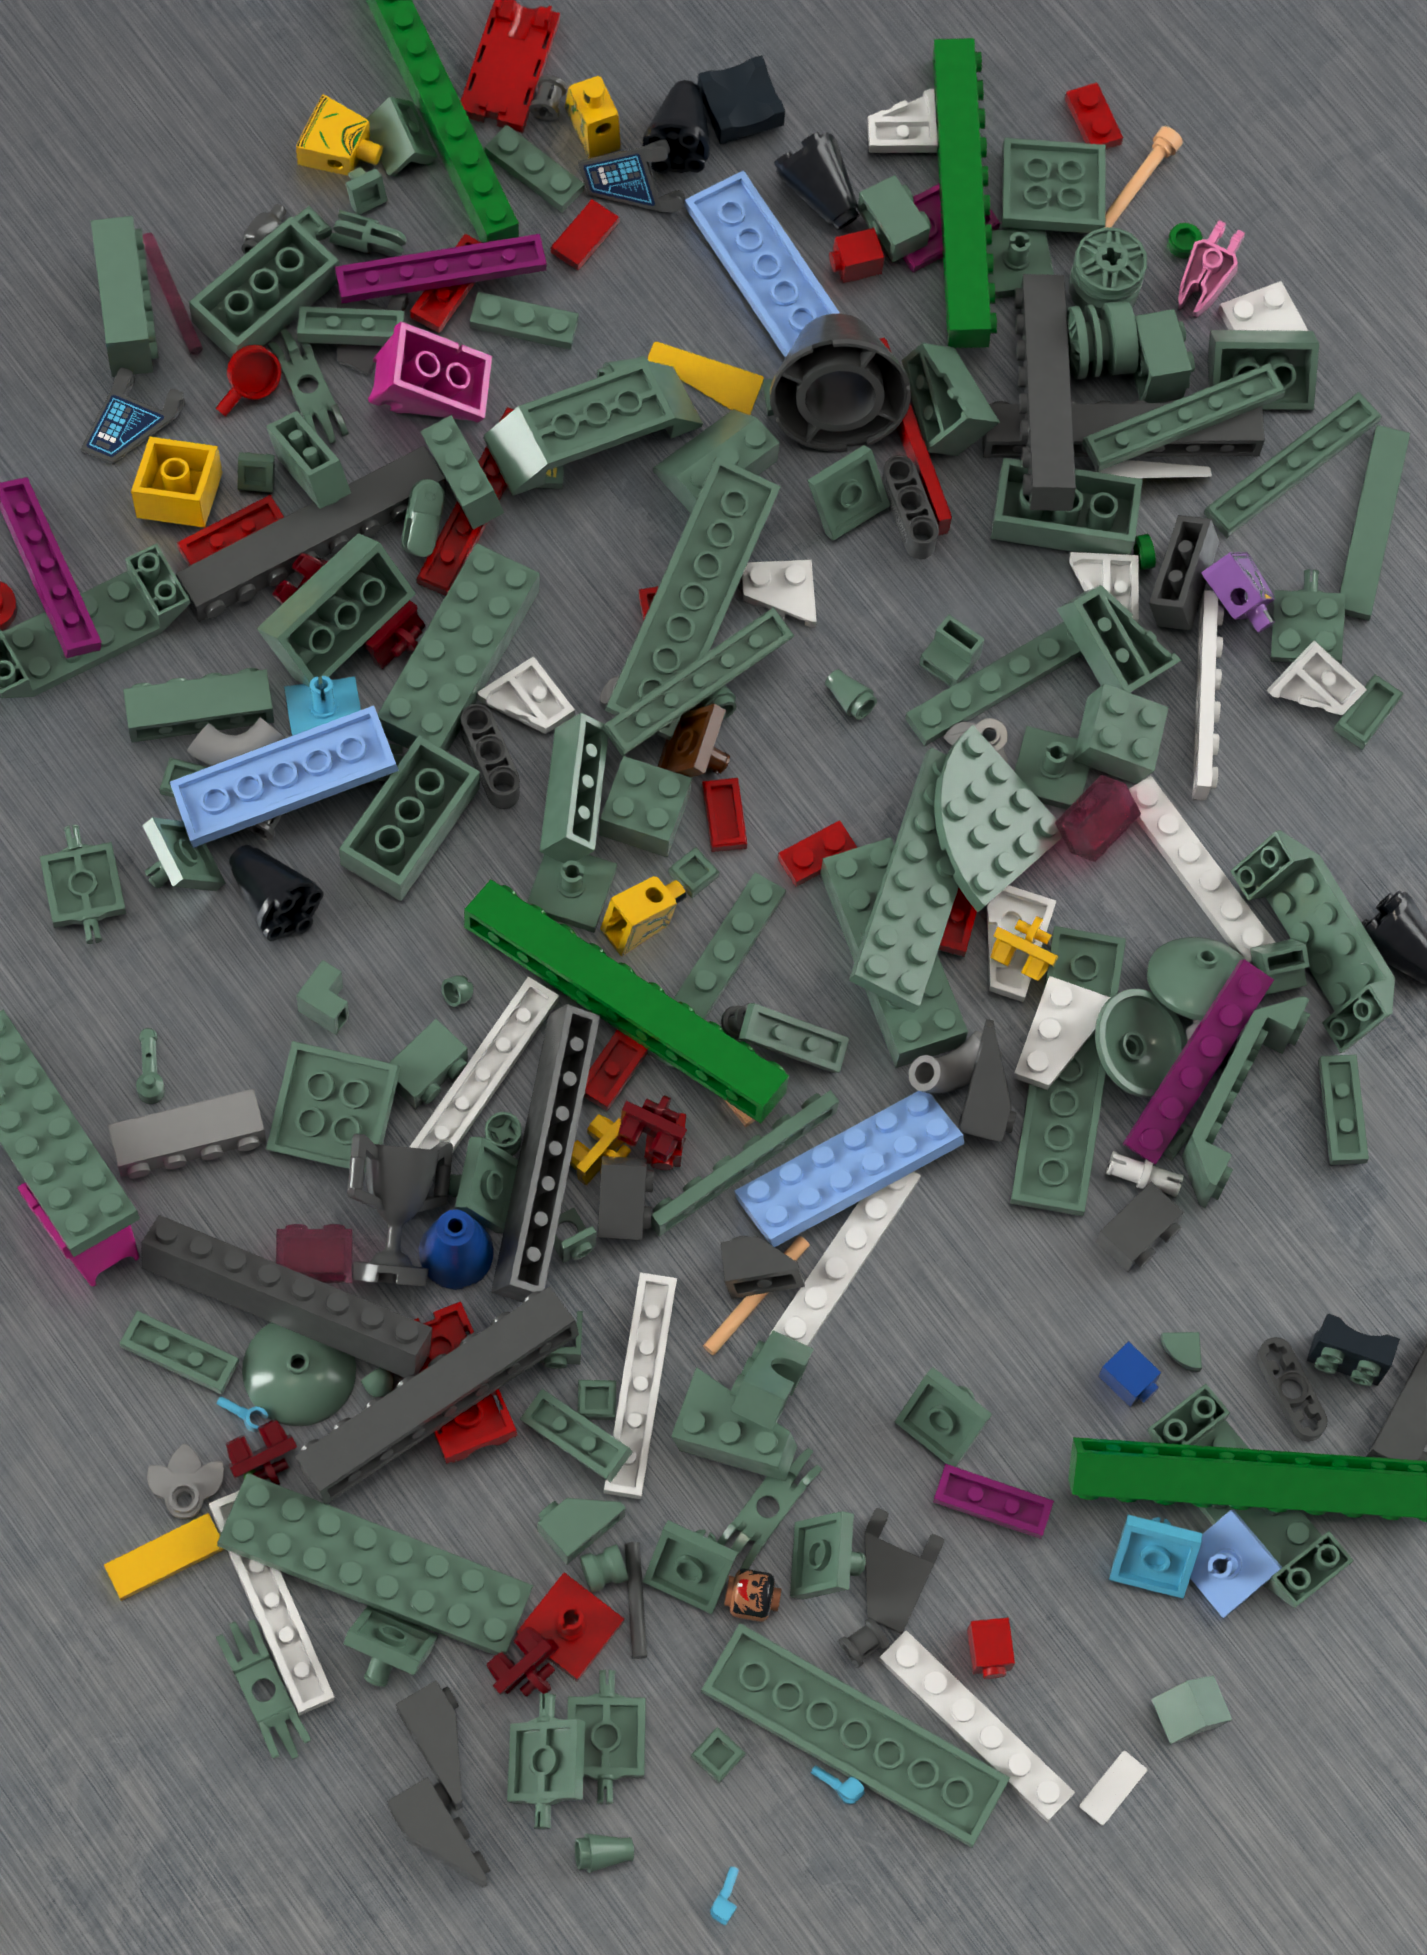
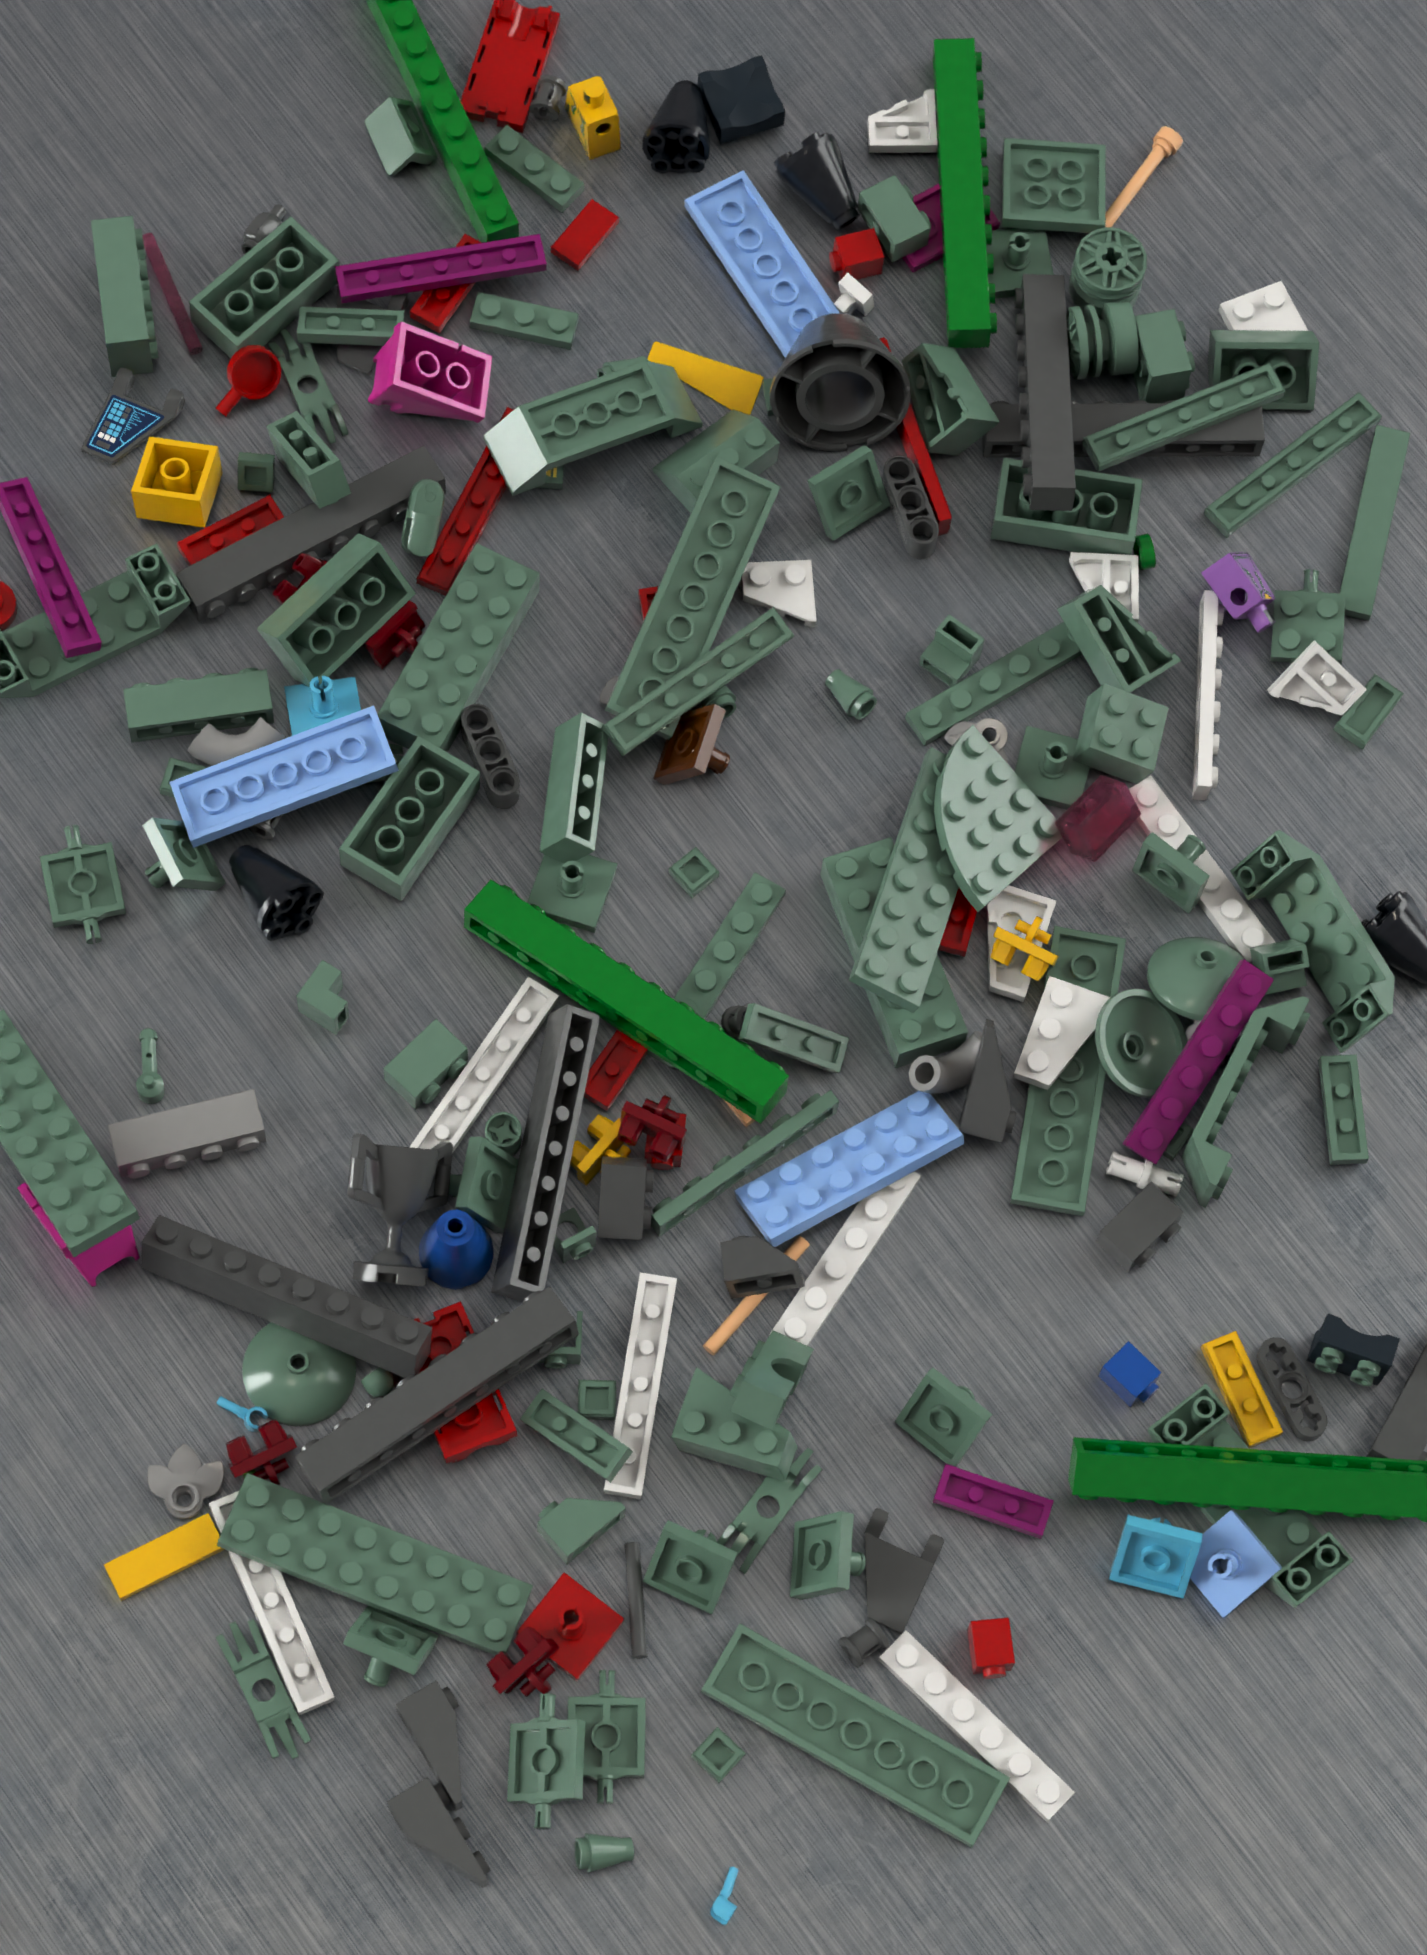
sand green plate [119,1310,239,1395] -> none
sand green plate [266,1041,401,1173] -> none
clear pink brick [276,1224,353,1283] -> none
sand green tile [294,206,332,241] -> none
yellow torso [296,94,383,176] -> none
sand green arm [329,210,406,257] -> none
sand green tile [346,167,388,215] -> none
sand green brick [420,415,504,529] -> none
sand green hinge [441,975,474,1007] -> none
white wing [477,656,575,734] -> none
flag [578,140,685,212] -> none
sand green wheel [580,1544,628,1593] -> none
sand green brick [599,756,692,857] -> none
yellow torso [600,876,686,957] -> none
red tile [702,778,747,852] -> none
head [724,1569,782,1622] -> none
red plate [777,820,858,887] -> none
medium azure hand [811,1765,865,1804] -> none
red plate [1065,82,1123,149] -> none
white sticker [1079,1751,1147,1825] -> none
white sticker [1095,460,1212,478] -> none
dark grey brick [1149,515,1219,631] -> none
sand green piece [1151,1675,1233,1744] -> none
sand green tile [1160,1332,1202,1372] -> none
green tile [1167,223,1203,259] -> none
bright pink hinge [1178,220,1245,318] -> none
none -> white tile [834,273,875,316]
none -> sand green tile [1132,832,1210,914]
none -> yellow tile [1200,1331,1283,1448]

